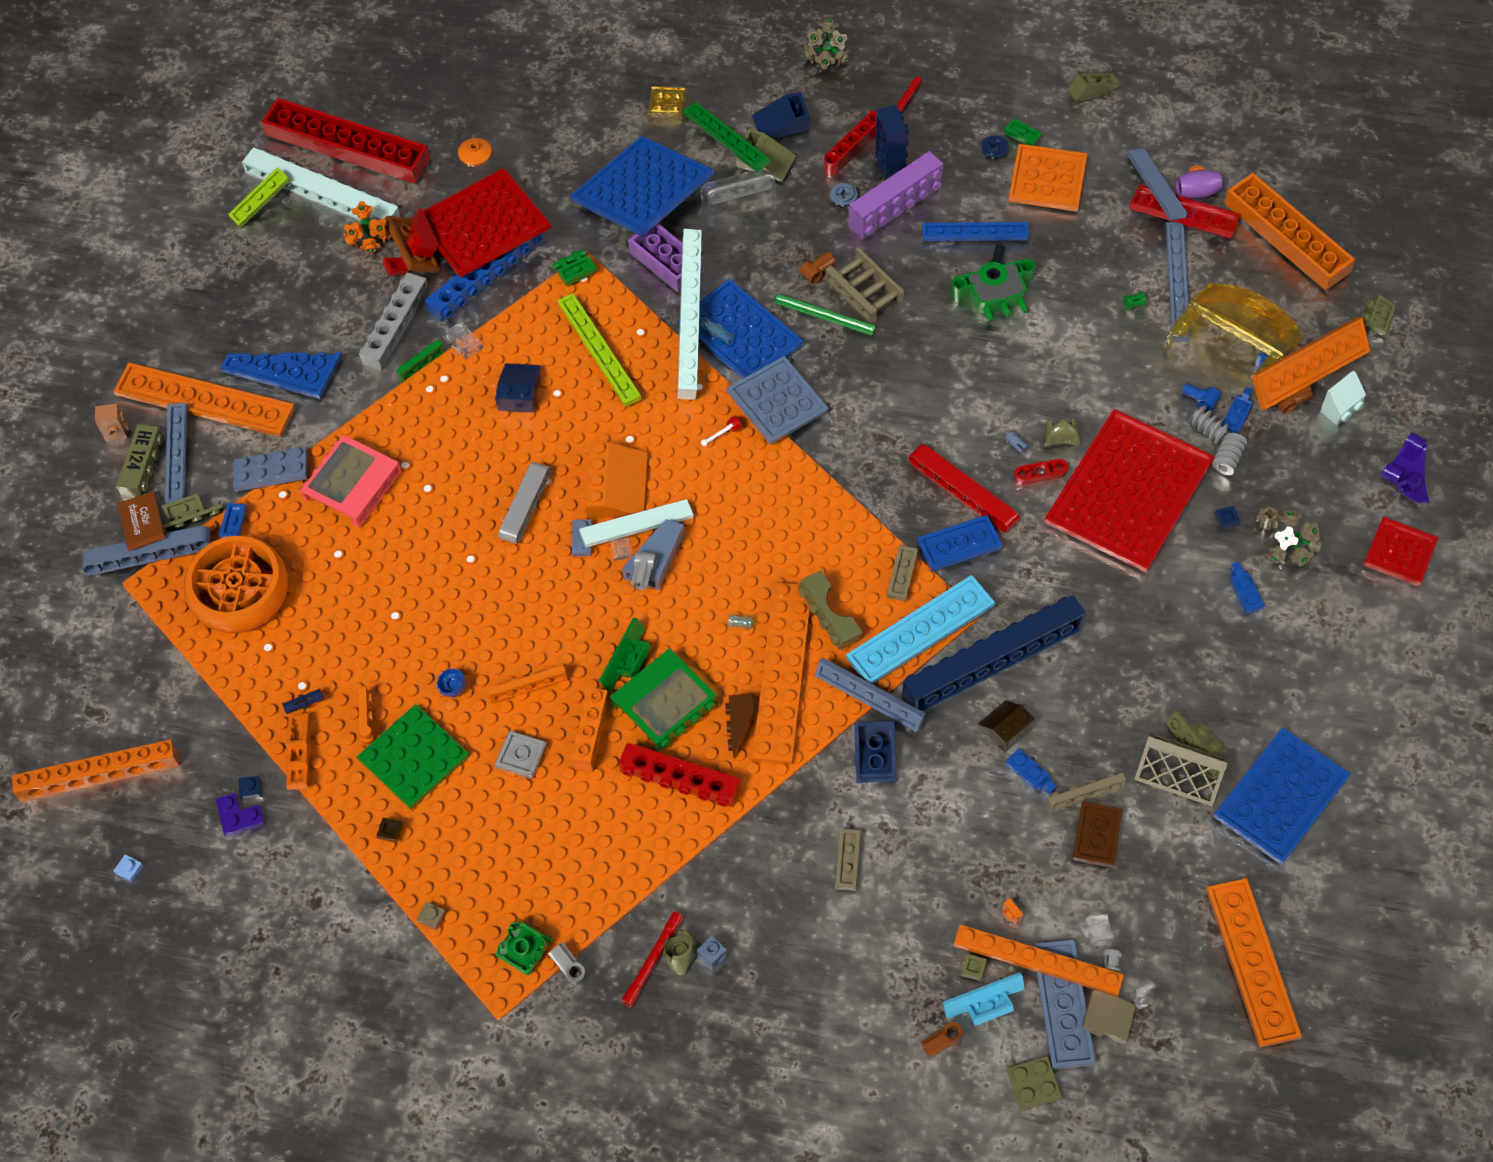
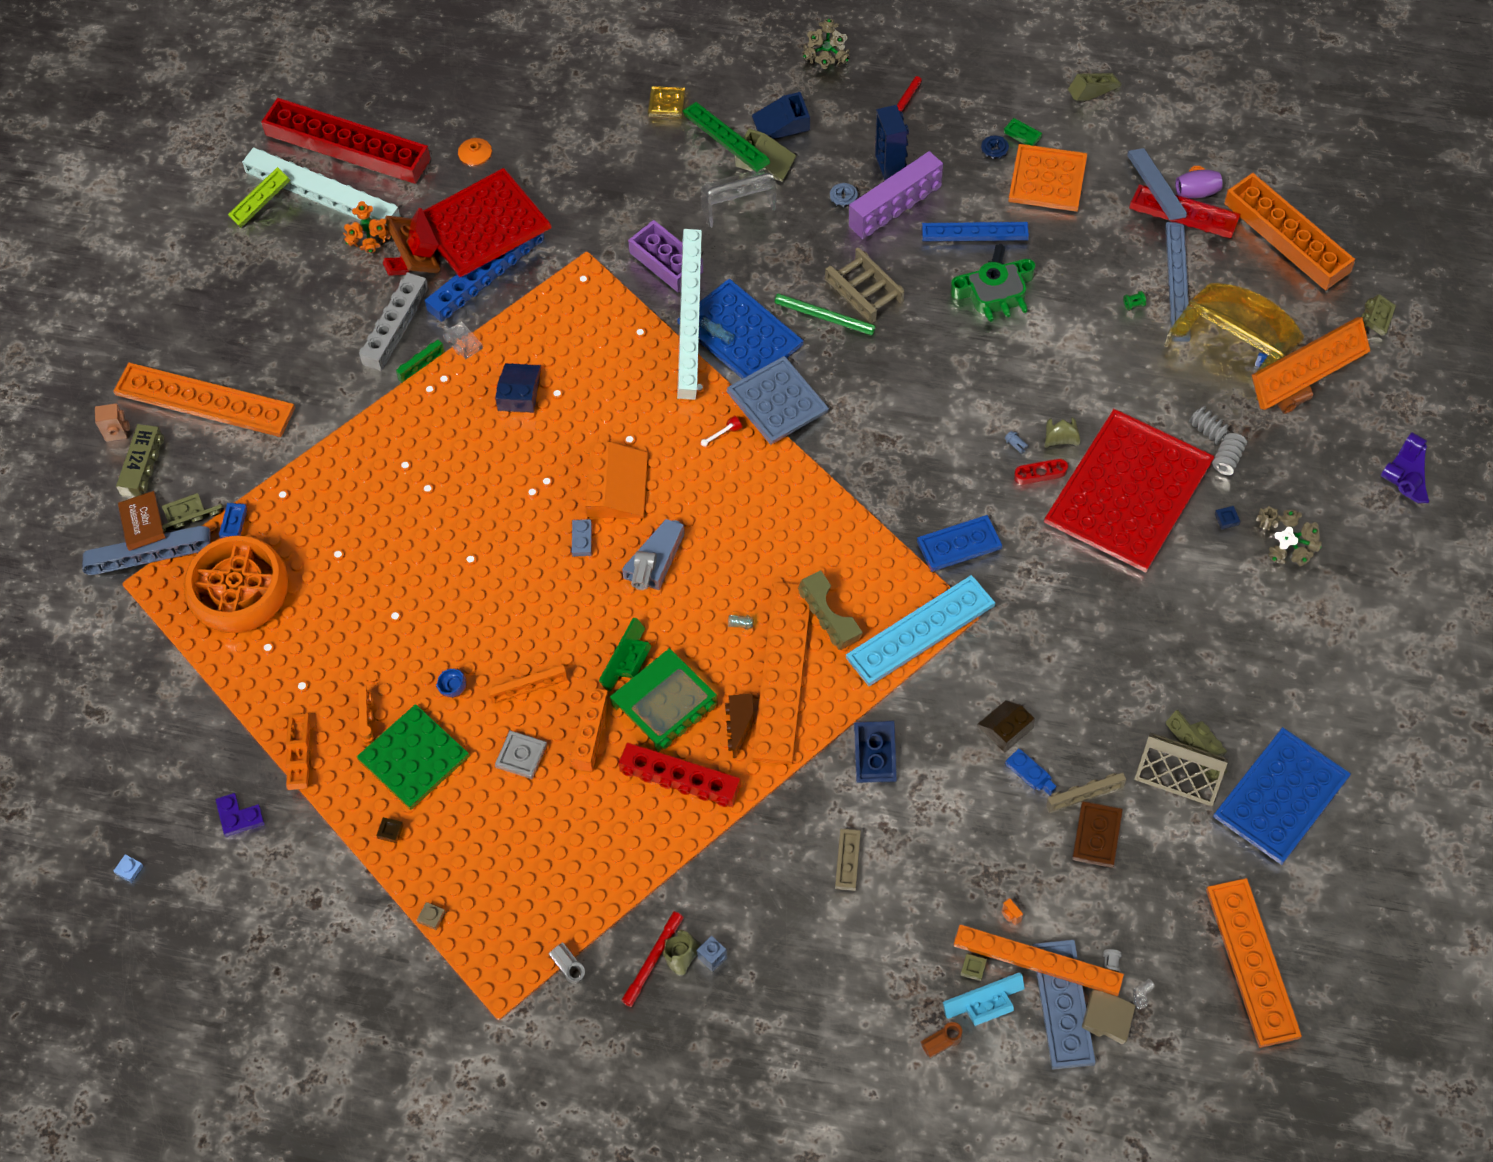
orange brick [12,739,179,802] -> none
sand blue tile [165,403,188,504] -> none
blue wing [221,352,342,399] -> none
sand blue plate [233,446,308,492] -> none
dark blue plate [239,776,261,799] -> none
dark blue pin [282,688,324,714] -> none
panel [300,435,401,528] -> none
green slope [494,918,553,976] -> none
light grey beam [499,462,551,544] -> none
green plate [552,249,597,286] -> none
lime plate [557,293,641,407] -> none
blue plate [570,136,714,237] -> none
light aqua tile [579,499,693,548] -> none
clear plate [610,537,633,561] -> none
dark orange piece [799,252,836,284] -> none
sand blue plate [815,658,926,732] -> none
red beam [824,111,876,175] -> none
dark tan plate [887,545,918,602] -> none
dark blue brick [902,595,1086,712] -> none
red beam [908,444,1020,533] -> none
olive plate [1006,1056,1062,1112] -> none
clear brick [1082,913,1113,948] -> none
blue pin [1182,383,1221,412] -> none
blue hinge [1221,387,1253,434] -> none
blue hinge [1230,562,1265,615] -> none
light aqua slope [1320,371,1366,425] -> none
red plate [1363,517,1439,587] -> none

